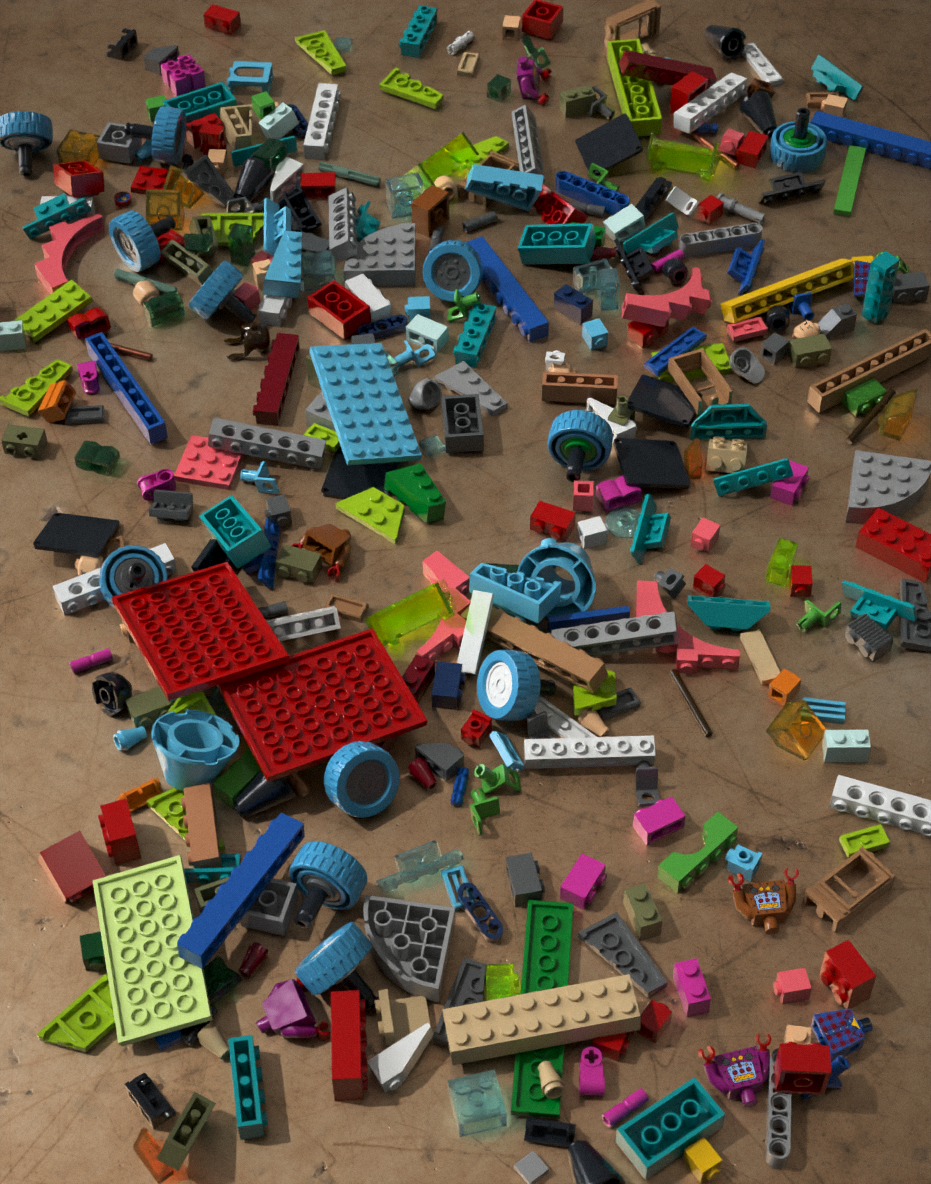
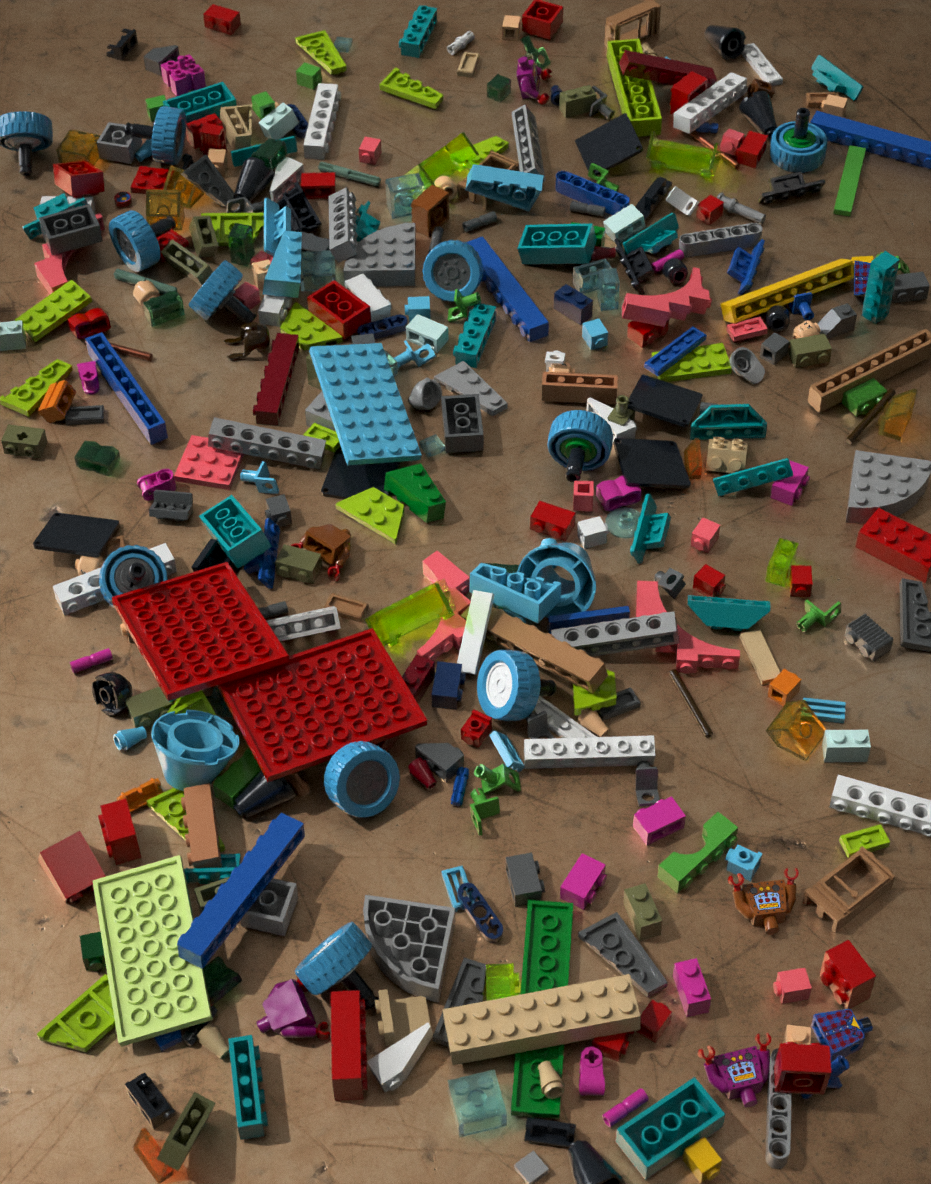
clear green bracket [184,227,213,256] -> none
medium azure panel [227,61,273,94] -> none
dark red cone [238,942,269,978] -> none
dark azure wheel [289,841,368,929] -> none
clear light blue bracket [376,840,465,891] -> none
red wedge [534,184,589,224] -> none
medium nougat door [668,348,733,415] -> none
teal bracket [842,580,917,630] -> none
none -> dark grey brick [39,204,103,255]
none -> lime wing [280,302,342,351]
none -> bright green brick [296,62,322,90]
none -> coral brick [359,137,382,165]
none -> dark blue cone [551,85,563,106]

